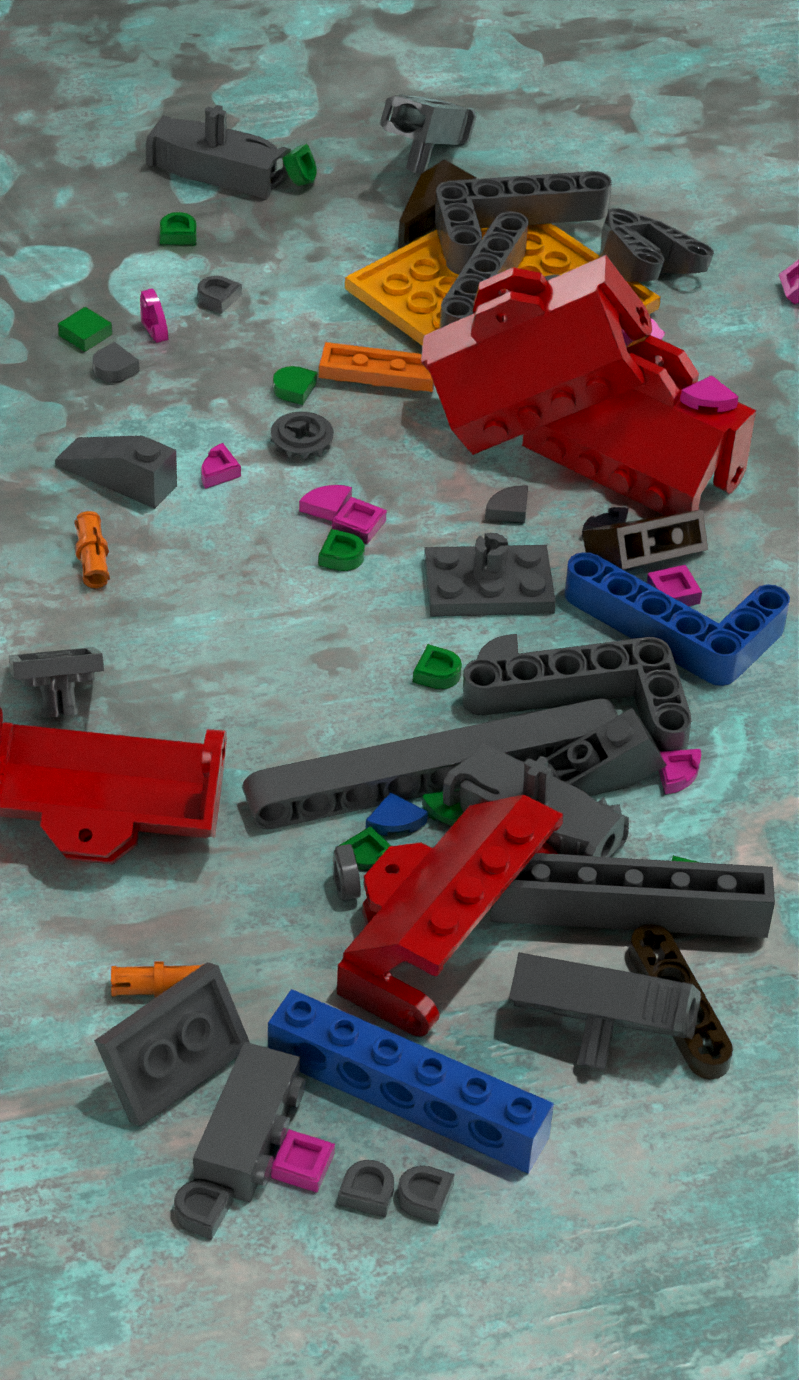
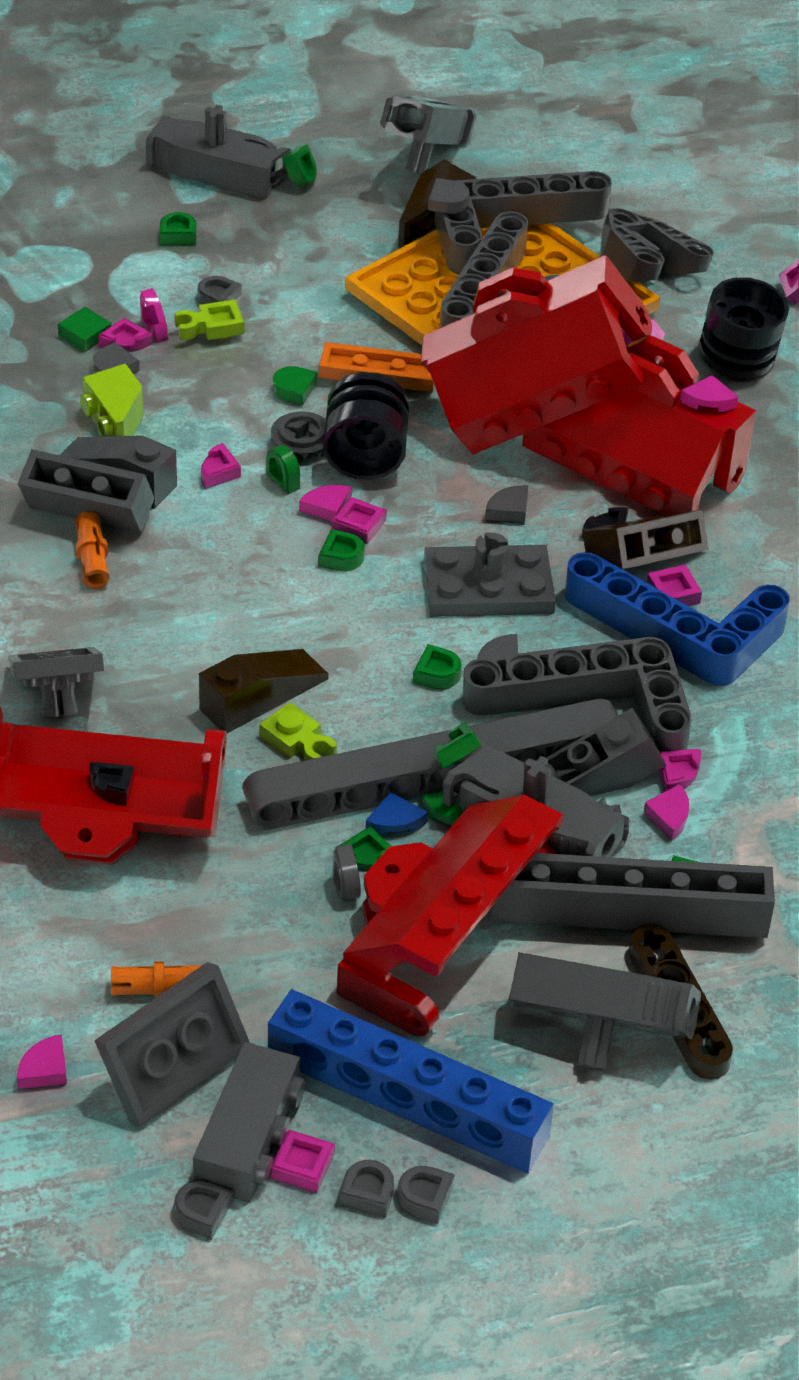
none -> dark grey brick [17,449,154,533]
none -> dark pink tile [17,1034,67,1089]
none -> lime slope [80,364,143,437]
none -> black tile [89,762,134,806]
none -> dark pink tile [98,318,152,352]
none -> lime plate [174,299,245,340]
none -> dark brown slope [199,649,329,733]
none -> lime plate [259,702,337,761]
none -> green tile [266,444,300,494]
none -> black wheel [323,372,409,480]
none -> dark grey tile [428,178,469,214]
none -> green tile [435,722,482,769]
none -> dark pink tile [643,784,690,841]
none -> black wheel [698,277,789,379]

